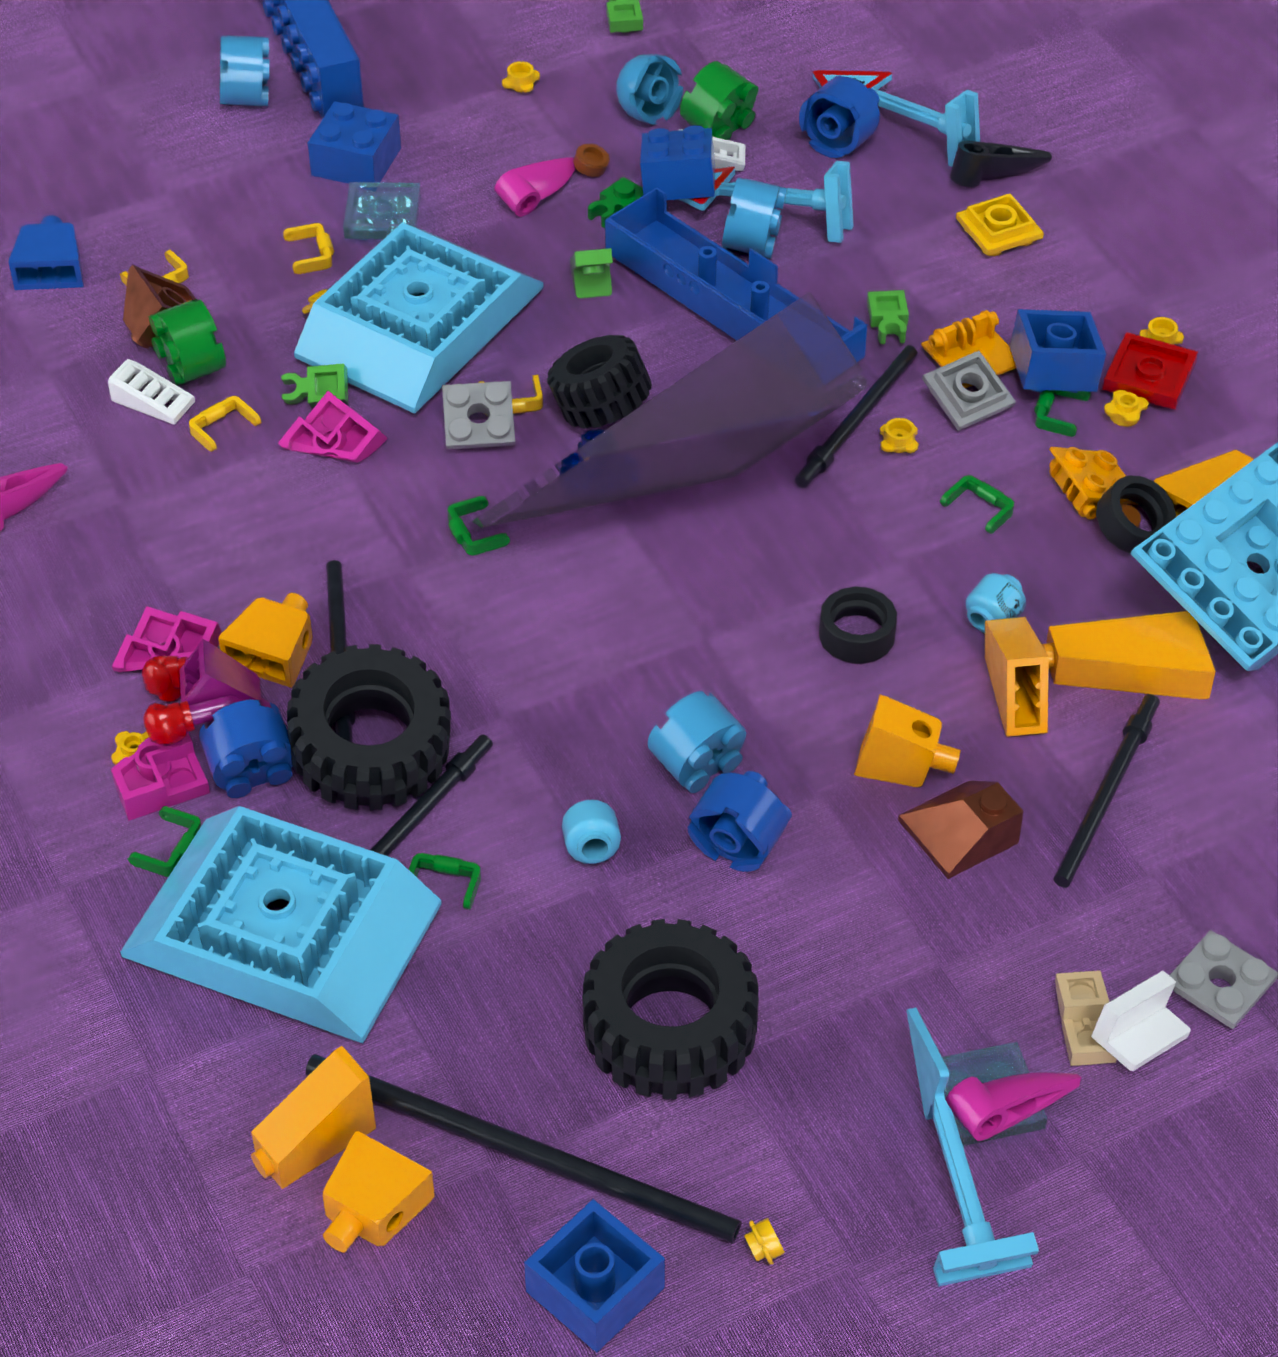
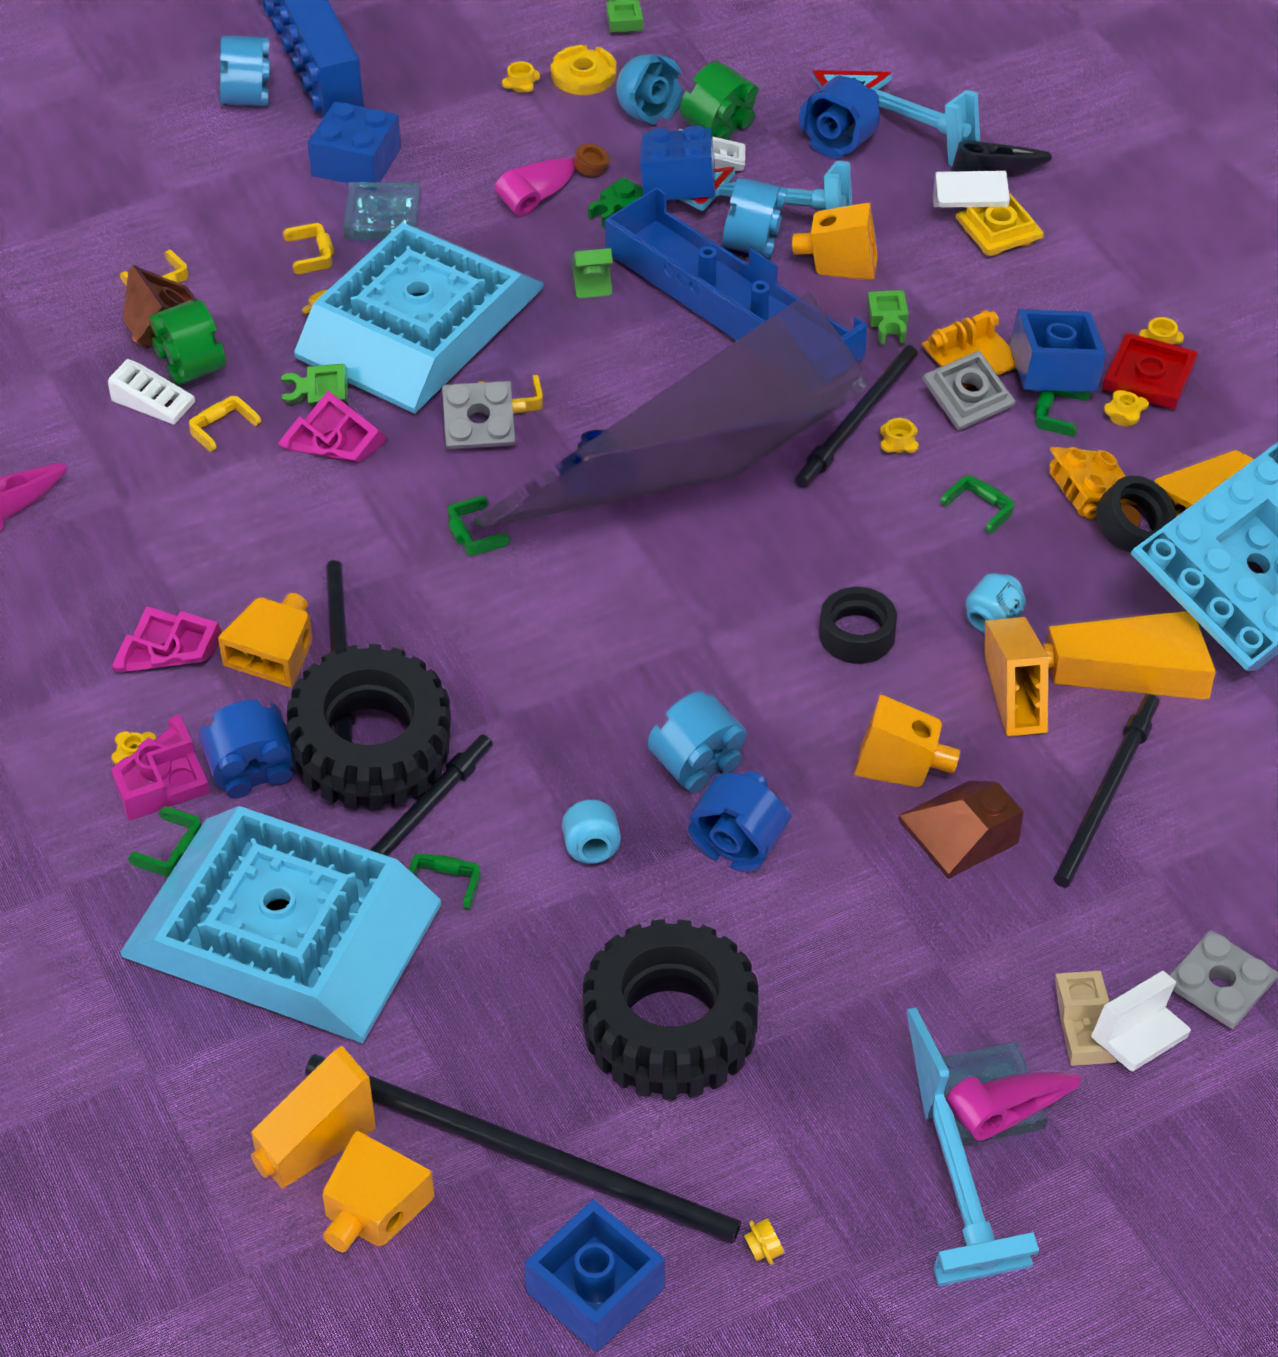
blue torso [8,215,84,290] -> none
torso [142,639,271,745] -> none
black tyre [547,334,652,429] -> none
none -> yellow tile [550,45,617,95]
none -> light orange torso [792,203,878,280]
none -> white panel [932,171,1010,208]

